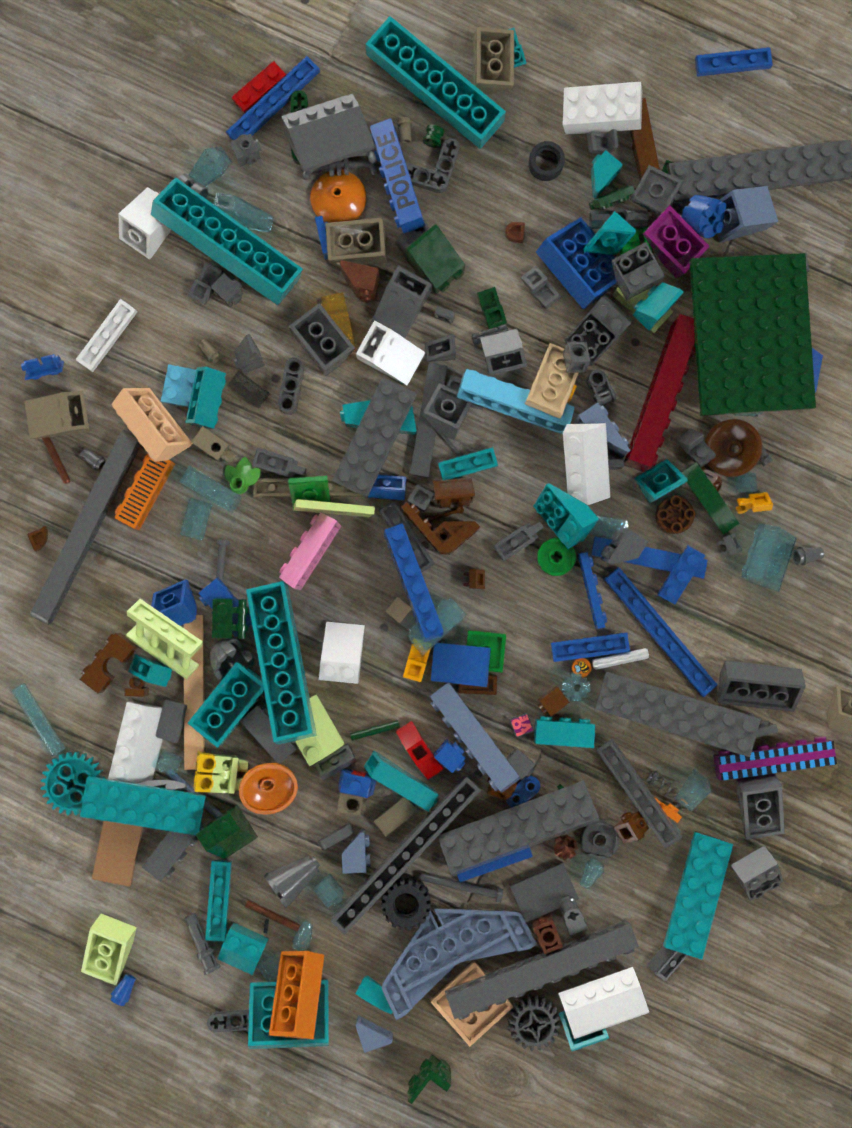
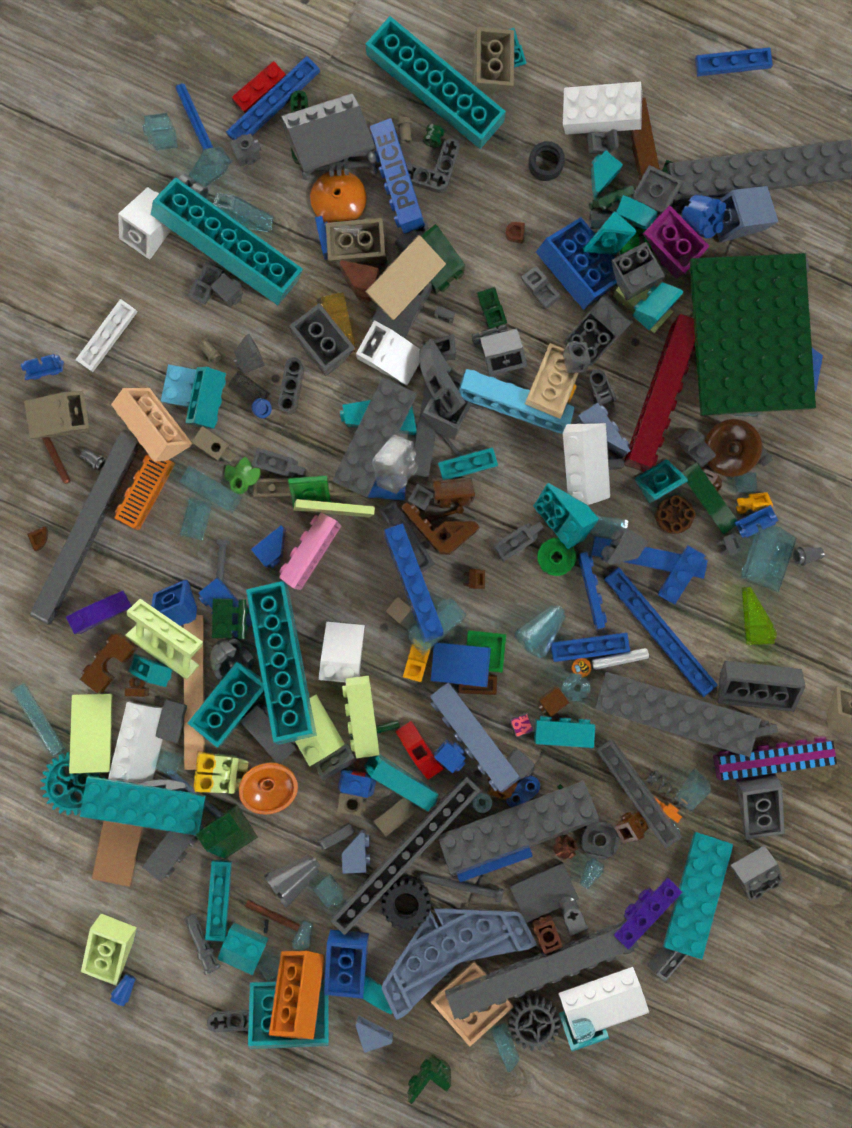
none -> dark purple slope [66,590,132,634]
none -> yellowish green tile [69,694,113,774]
none -> clear light blue brick [142,113,178,151]
none -> blue axle [176,83,214,154]
none -> blue slope [251,525,286,568]
none -> blue tile [252,398,272,418]
none -> blue slope [324,929,369,999]
none -> yellowish green brick [342,676,379,758]
none -> tan tile [366,235,446,320]
none -> clear brick [372,434,418,494]
none -> dark grey slope [419,339,466,415]
none -> clear light blue cone [472,793,492,813]
none -> clear light blue slope [492,1023,520,1073]
none -> clear light blue cone [514,605,566,658]
none -> clear light blue tile [572,1018,595,1043]
none -> dark purple bracket [614,877,682,950]
none -> teal slope [616,195,658,230]
none -> blue hinge [735,505,779,538]
none -> clear neon green slope [742,587,777,645]

